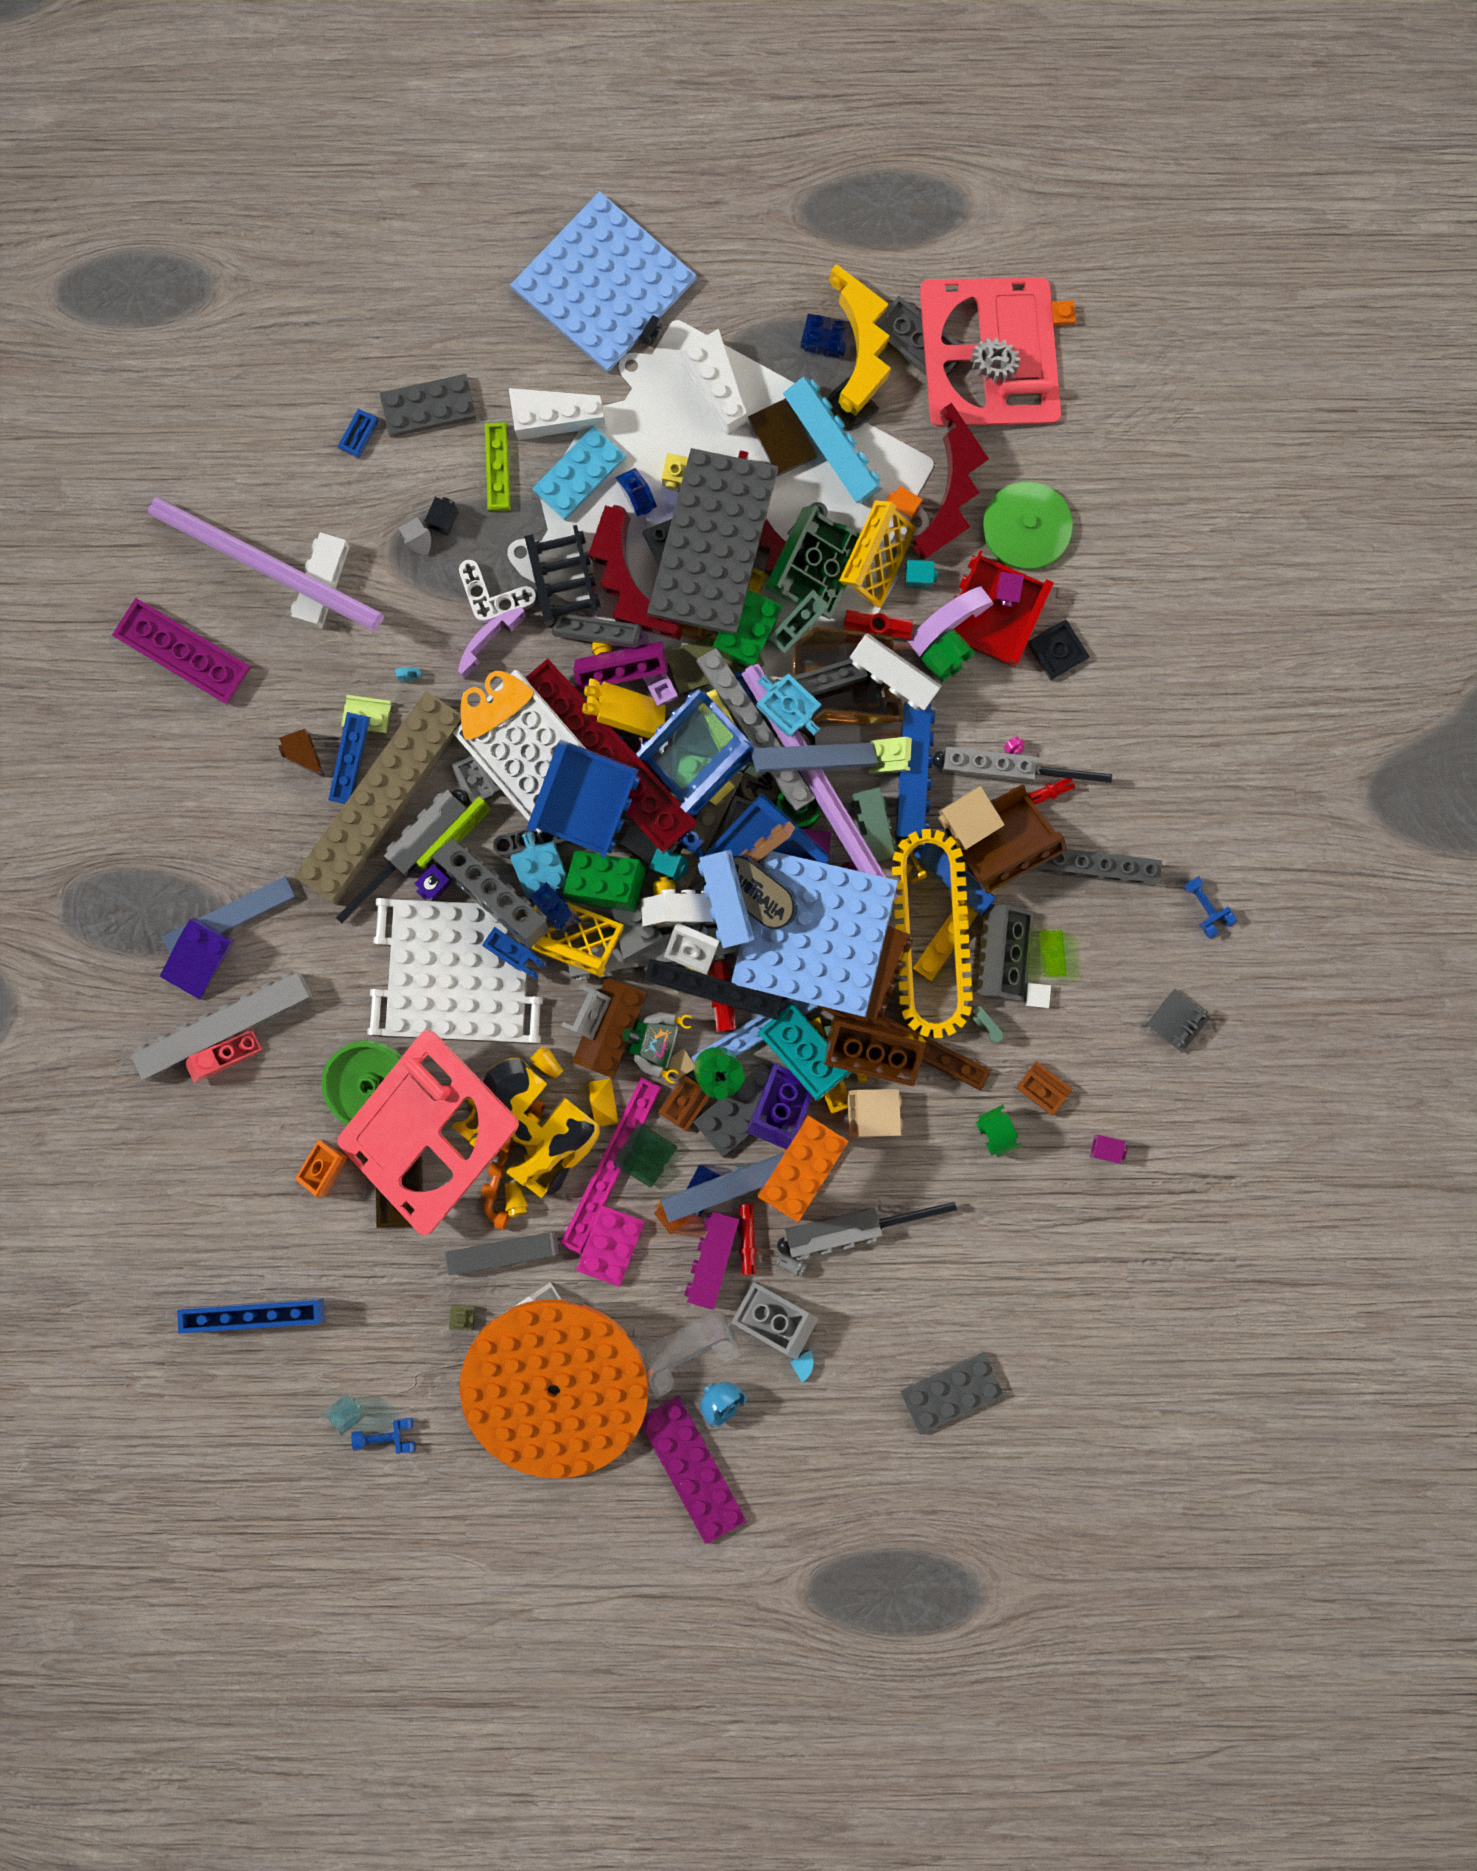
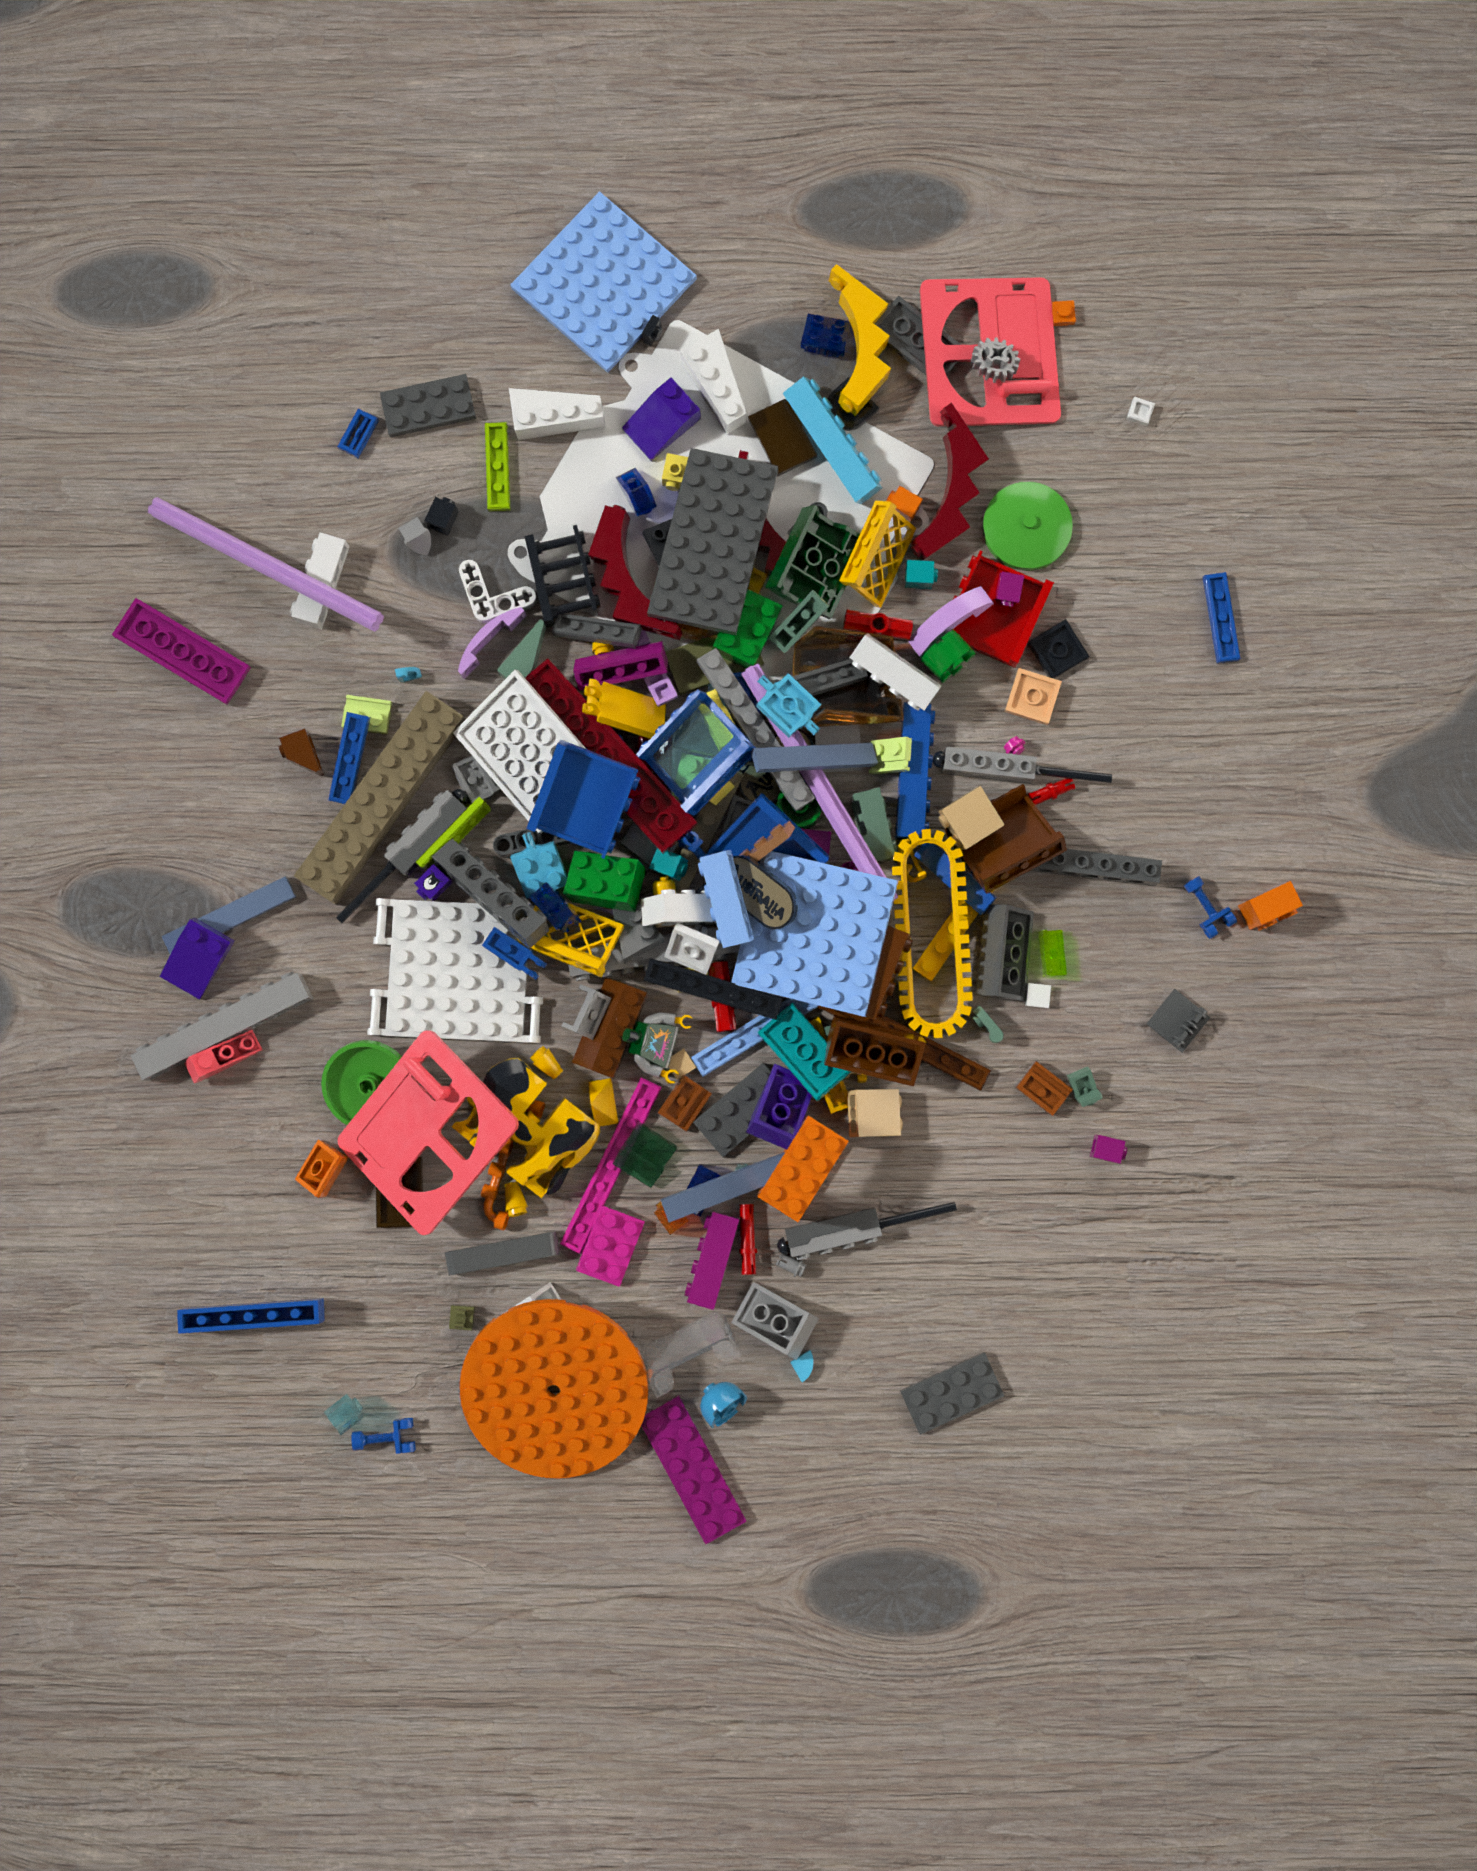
light orange piece [461,671,534,740] -> none
medium azure plate [532,426,626,521] -> none
green brick [694,1047,745,1100] -> none
green brick [975,1104,1023,1158] -> none
none -> sand green slope [497,619,546,679]
none -> dark purple slope [622,377,701,461]
none -> light nougat plate [1004,668,1062,725]
none -> sand green bracket [1067,1066,1103,1107]
none -> white tile [1126,397,1155,426]
none -> blue tile [1202,572,1241,664]
none -> orange brick [1238,881,1303,931]

